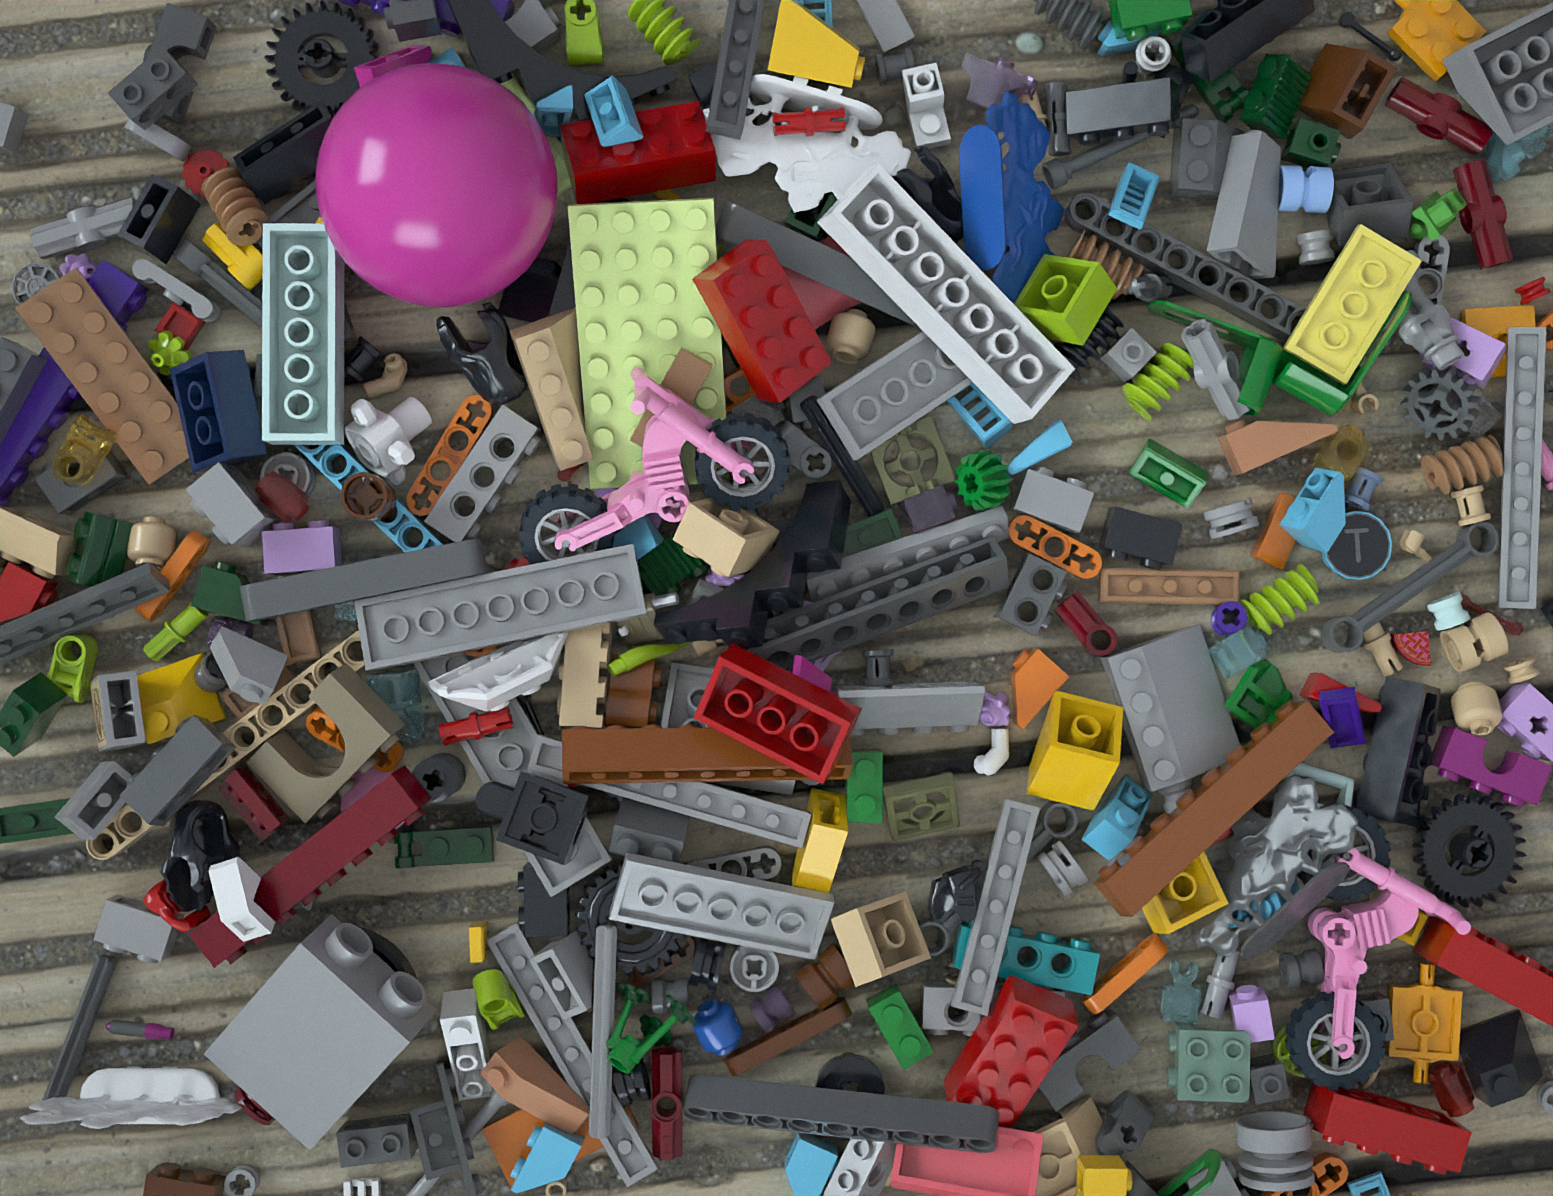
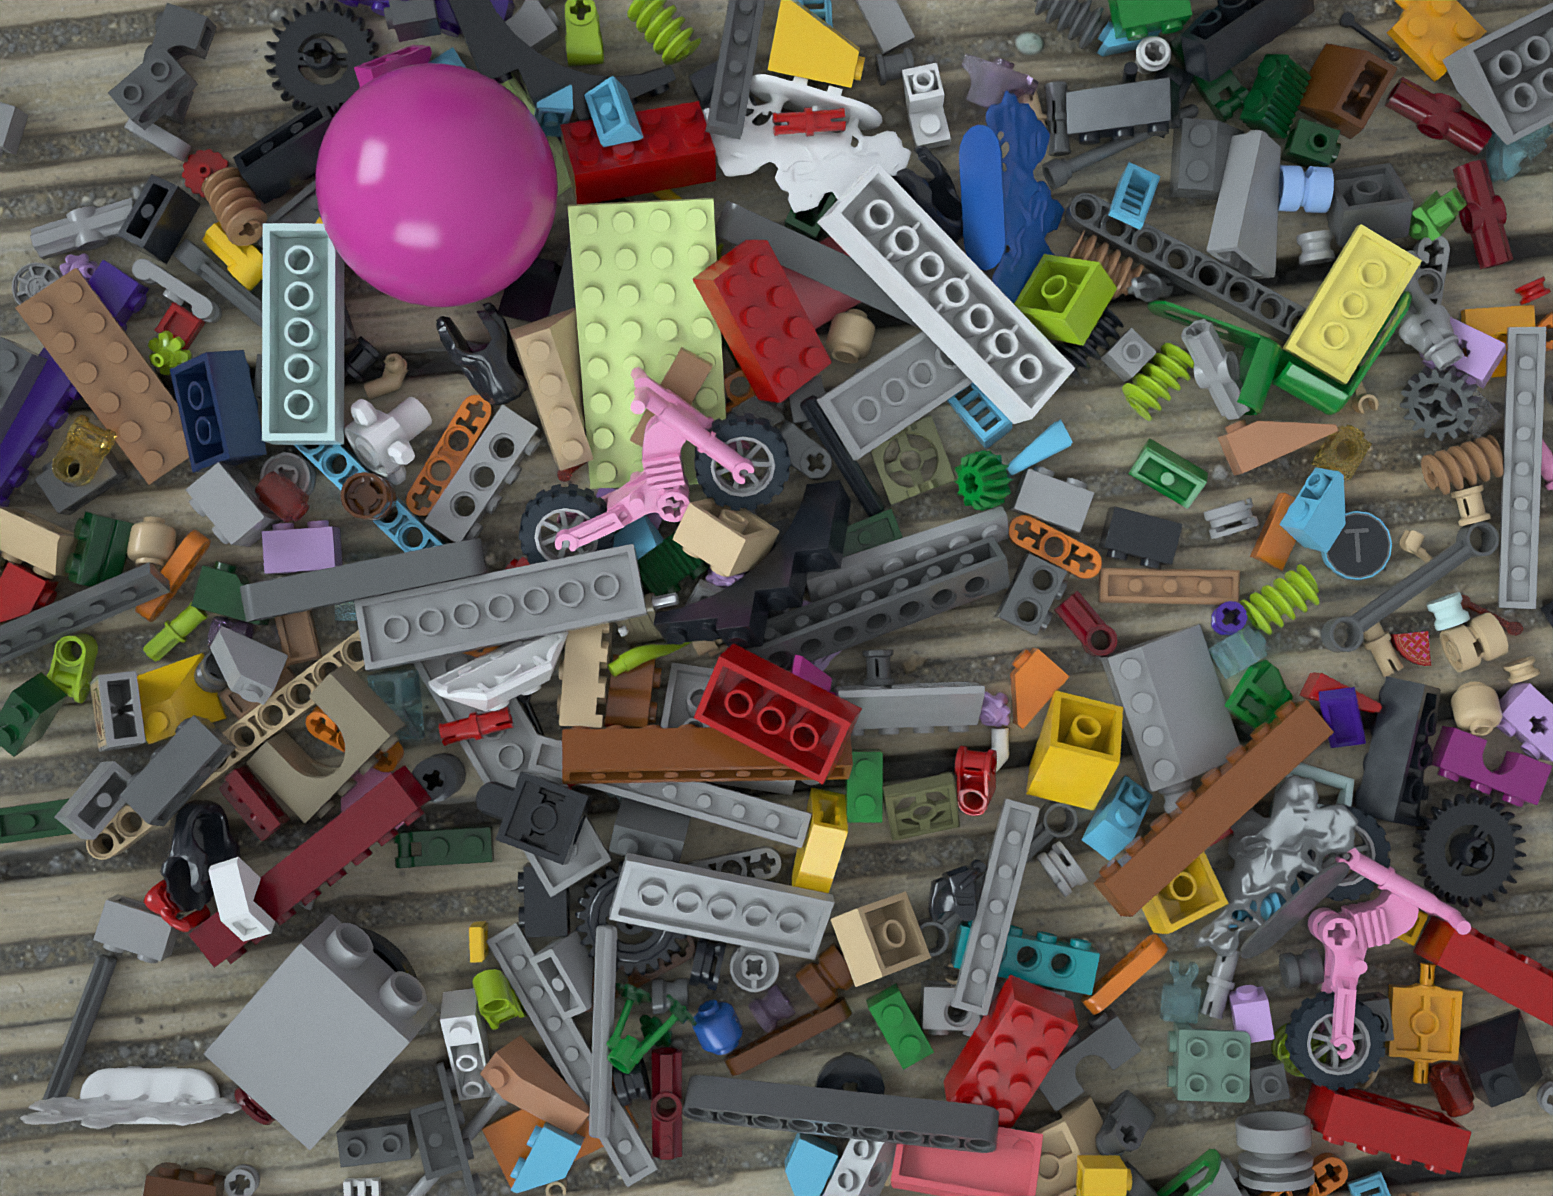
piece [106,1020,175,1039] -> none
clear purple brick [901,485,958,534] -> none
sand blue bush [1344,467,1384,511] -> none
none -> red piece [955,746,997,816]

